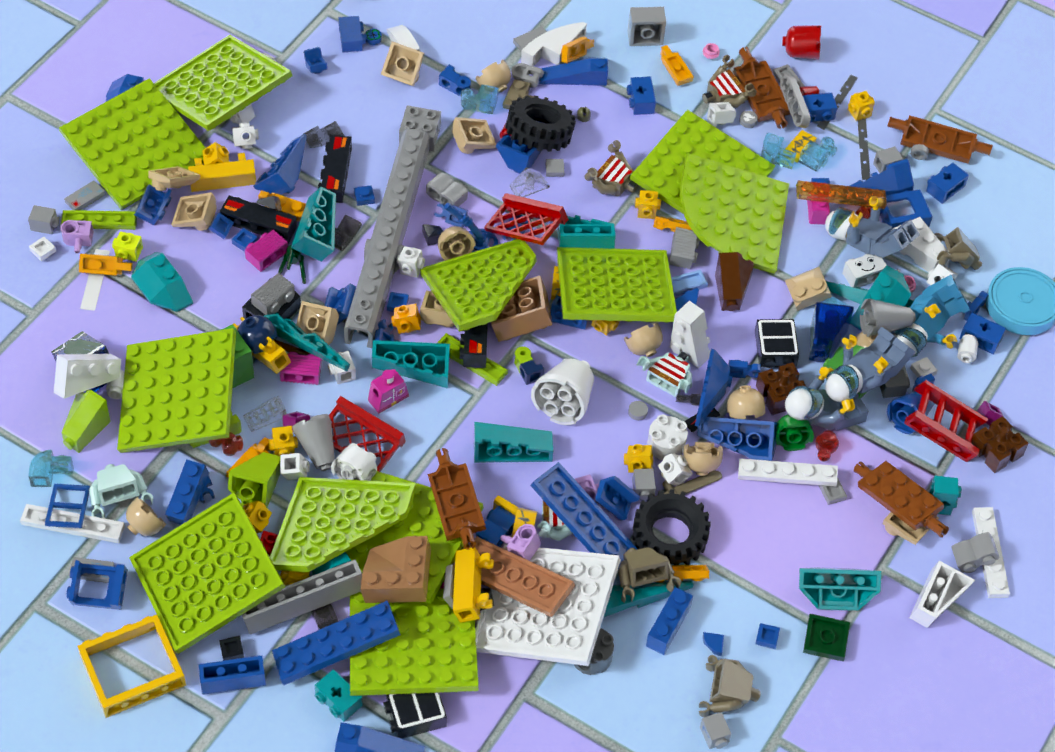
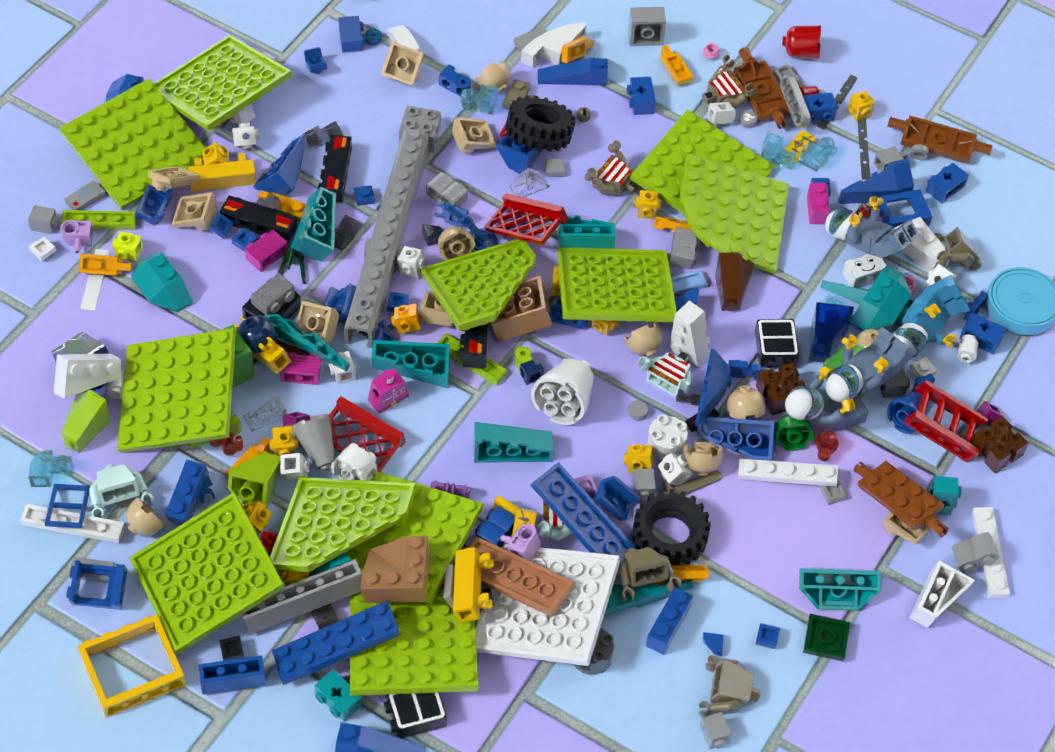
dark orange plate [428,448,486,550] -> none
light grey plate [511,63,544,88] -> none
tan slope [785,267,832,311] -> none
clear orange plate [796,180,887,209] -> none
light grey cone [860,299,915,337] -> none

